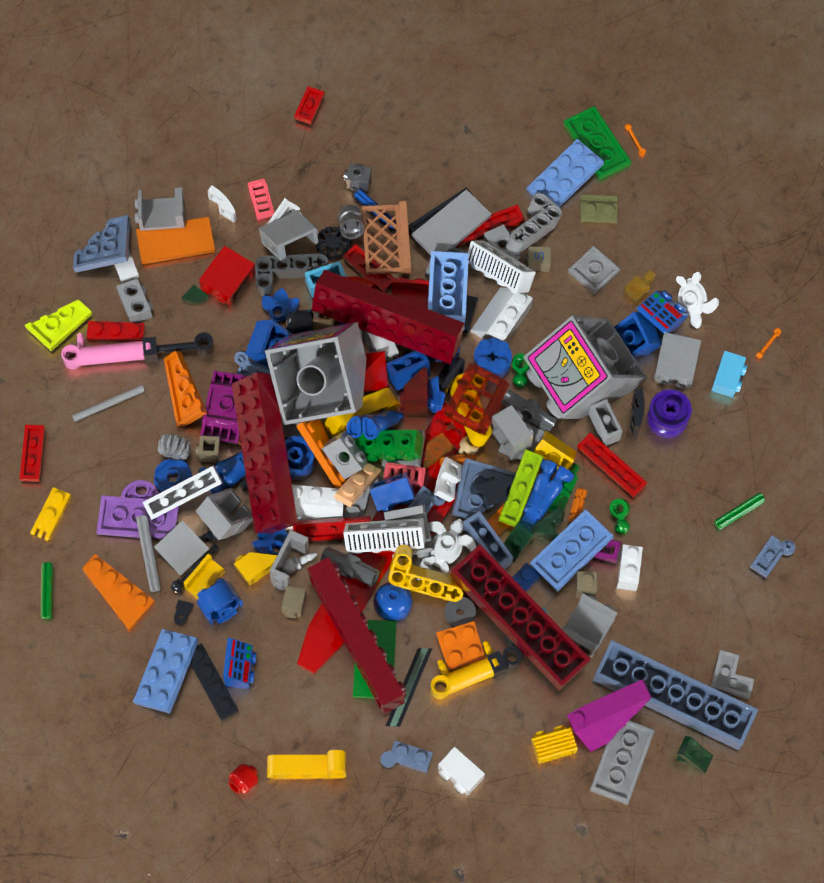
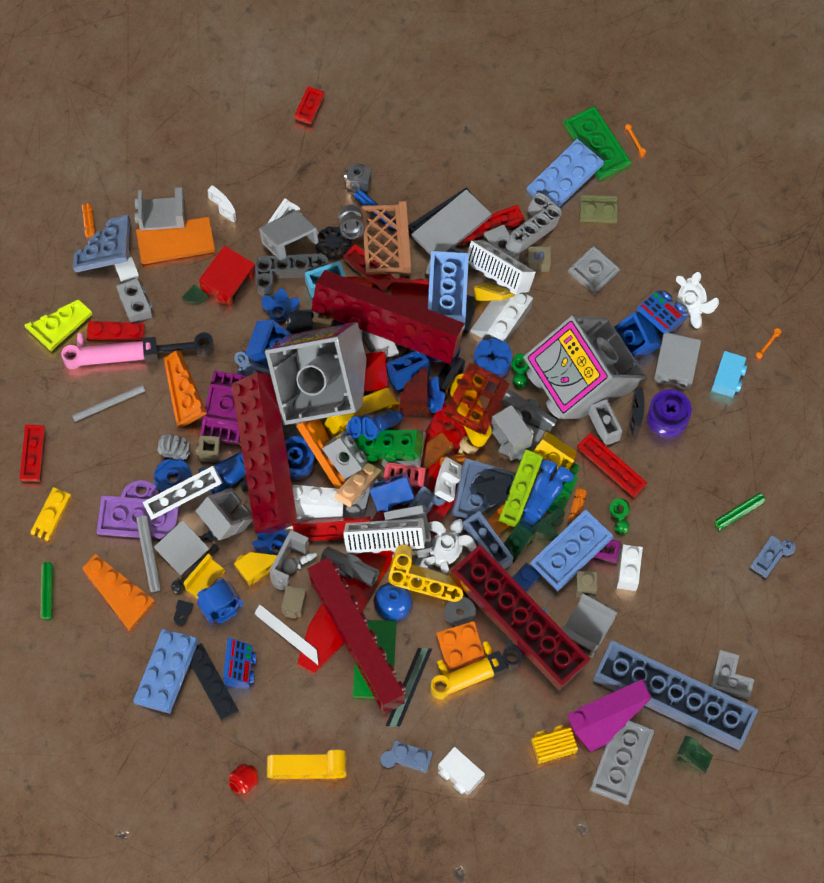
coral slope [248,179,274,221] -> none
clear yellow plate [624,270,656,302] -> none
none -> orange axle [82,203,96,239]
none -> white sticker [255,604,318,665]
none -> yellow slope [474,283,515,301]

